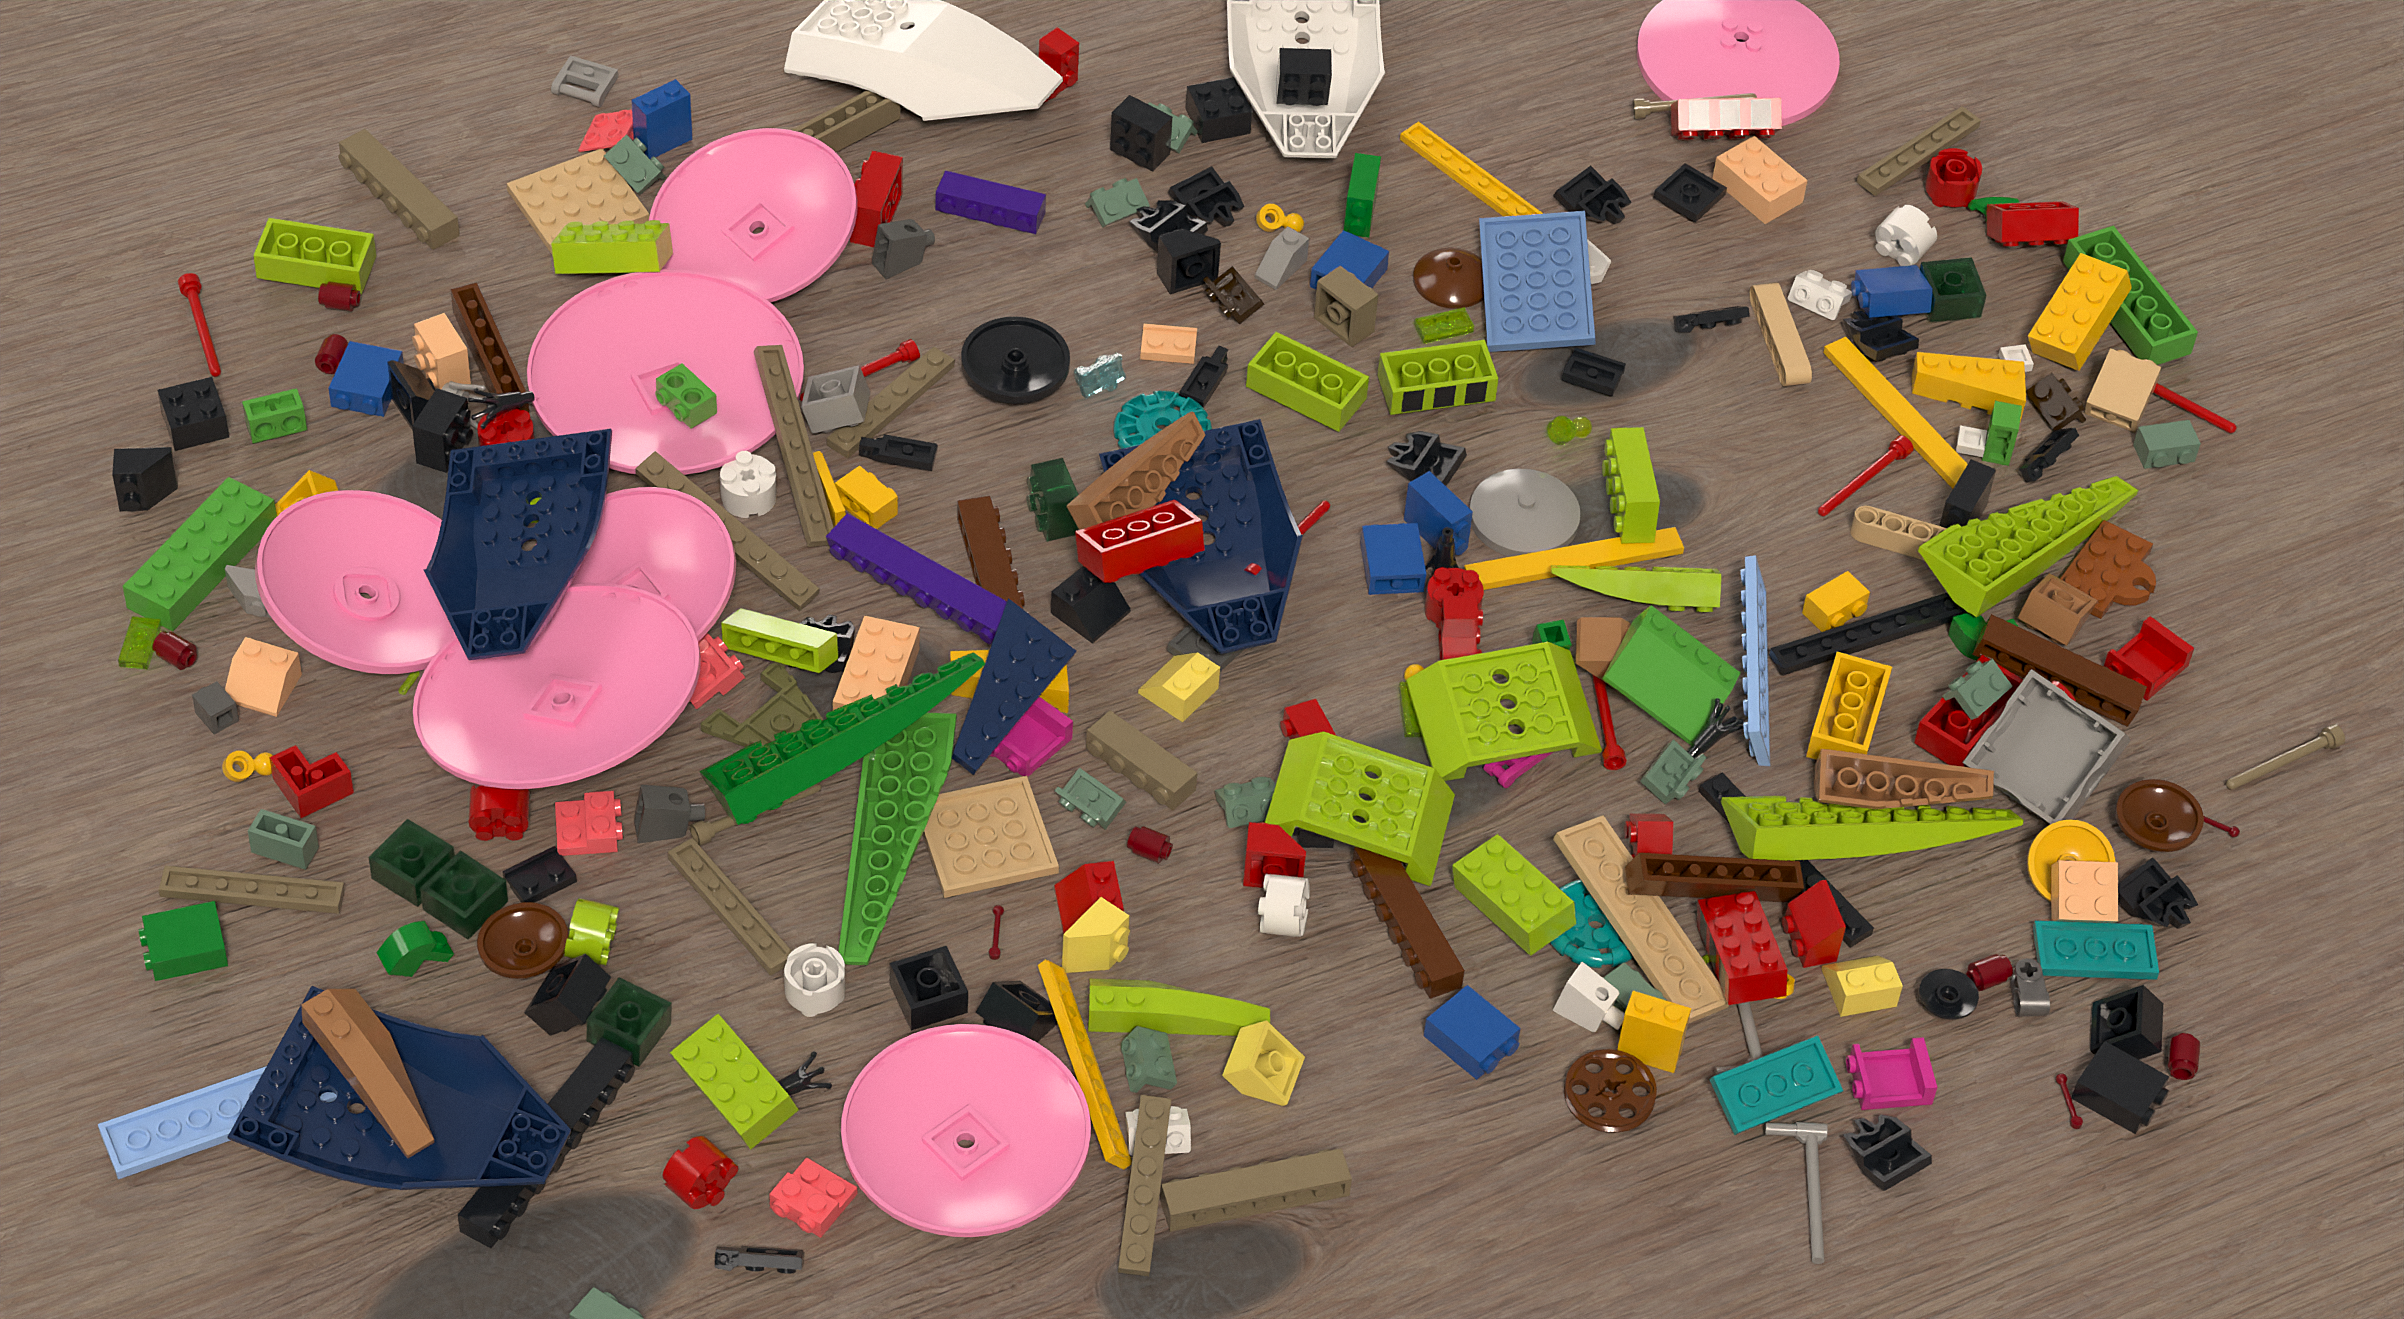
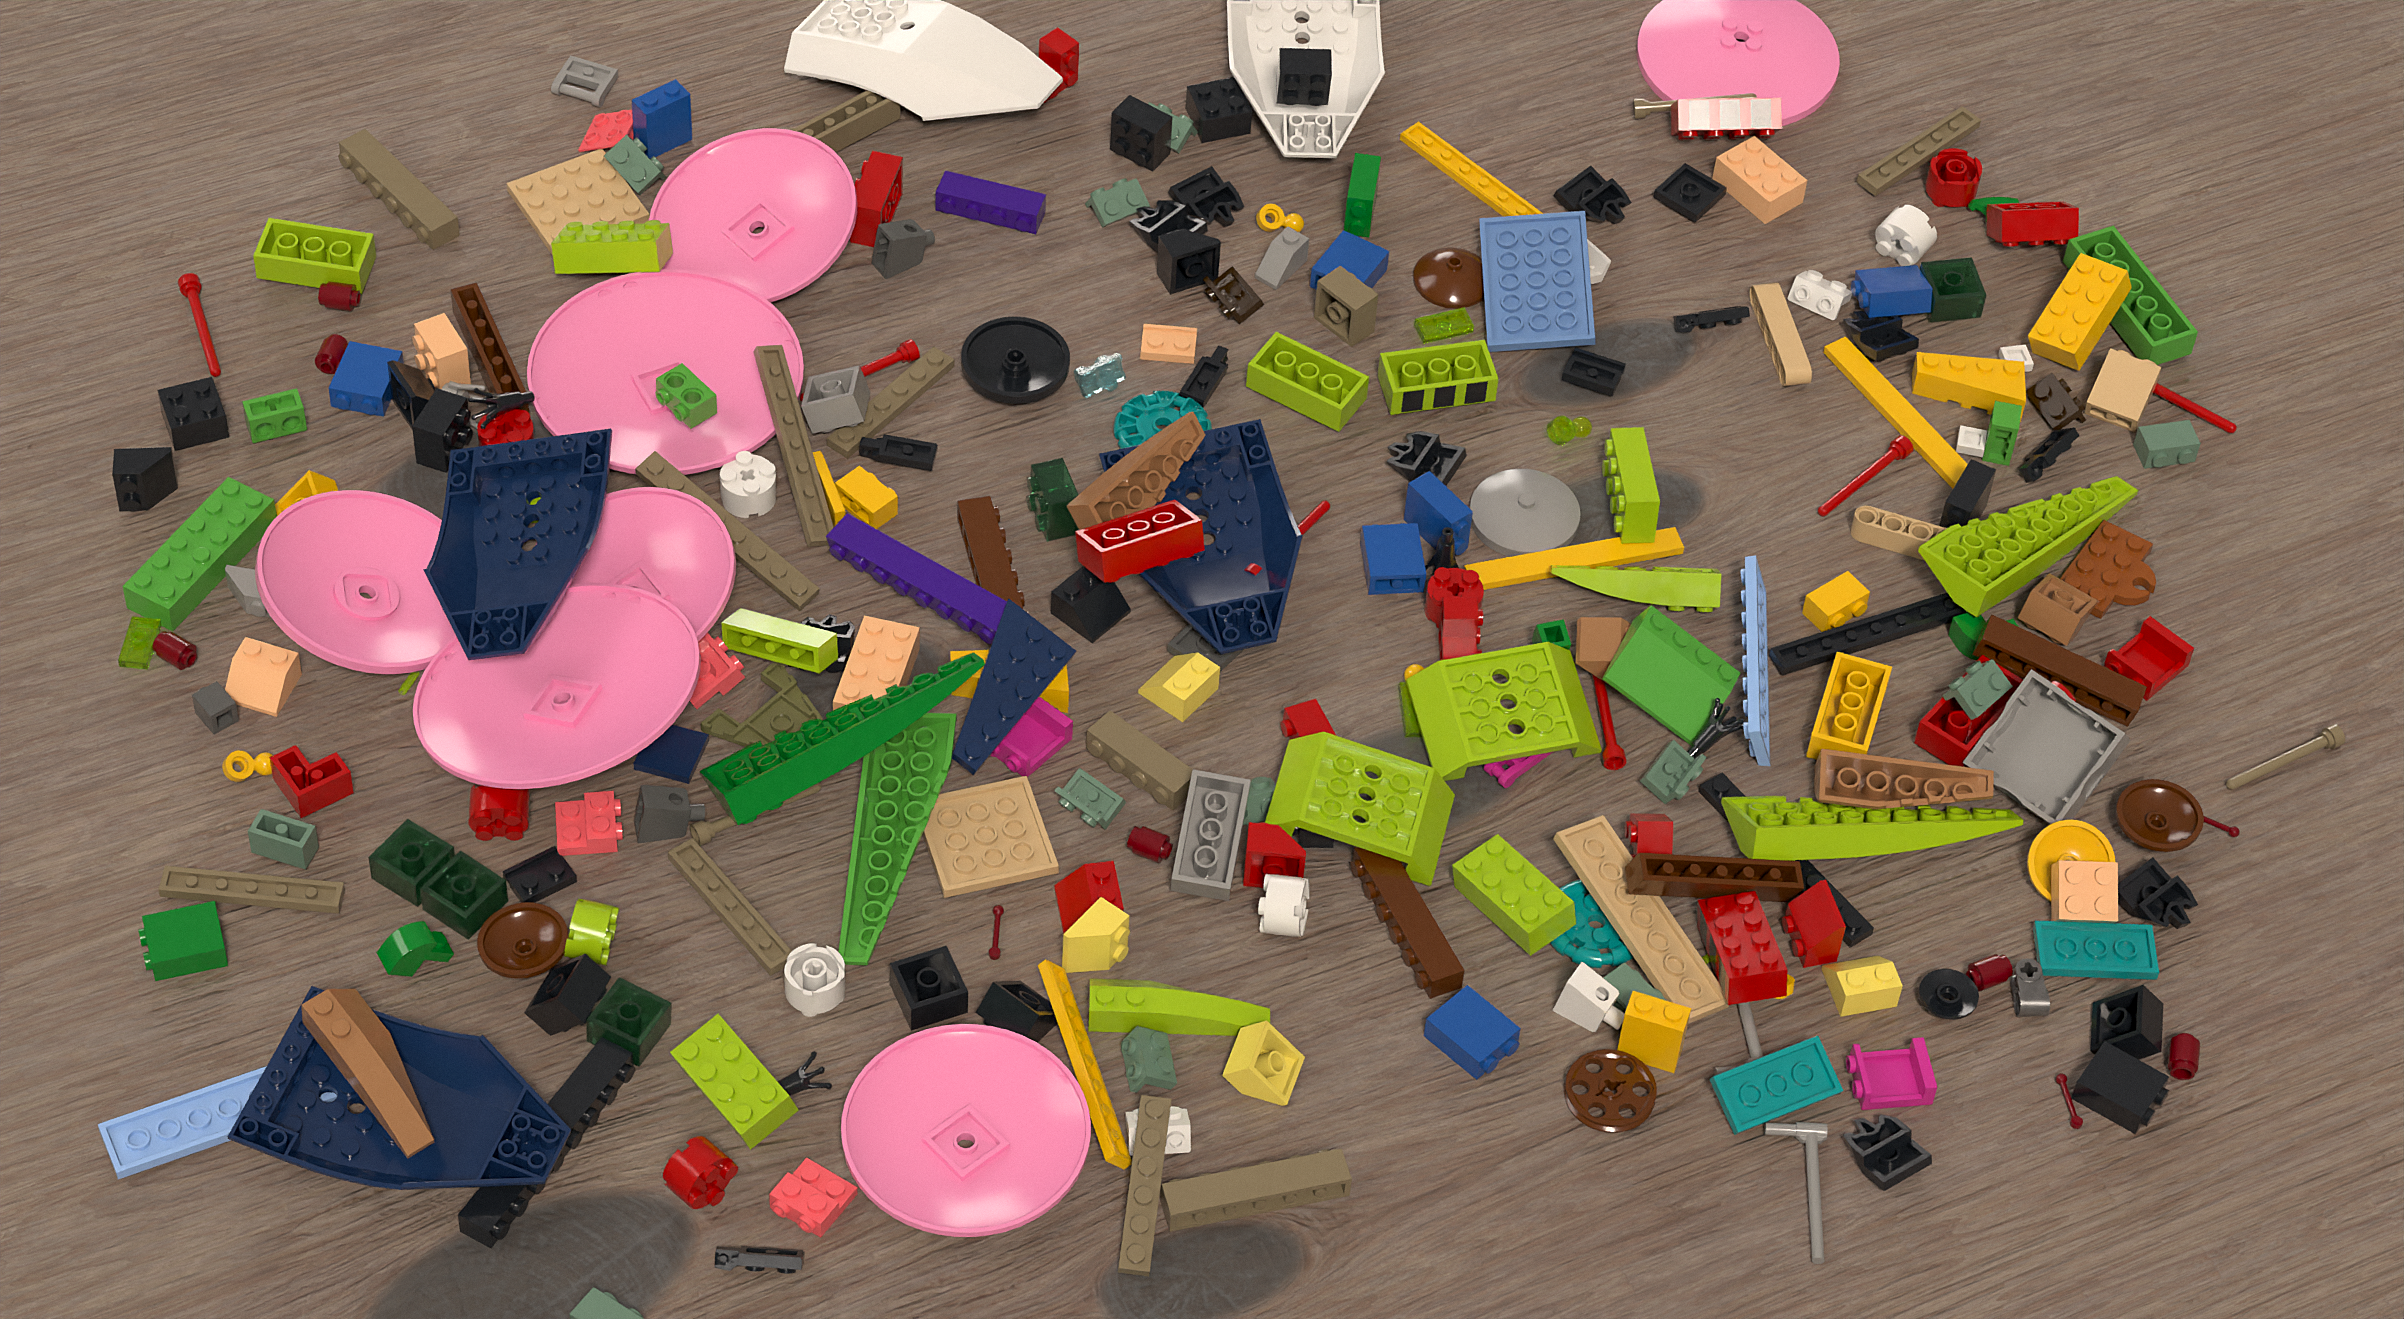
none -> dark blue tile [633,725,709,784]
none -> light grey brick [1170,769,1251,901]

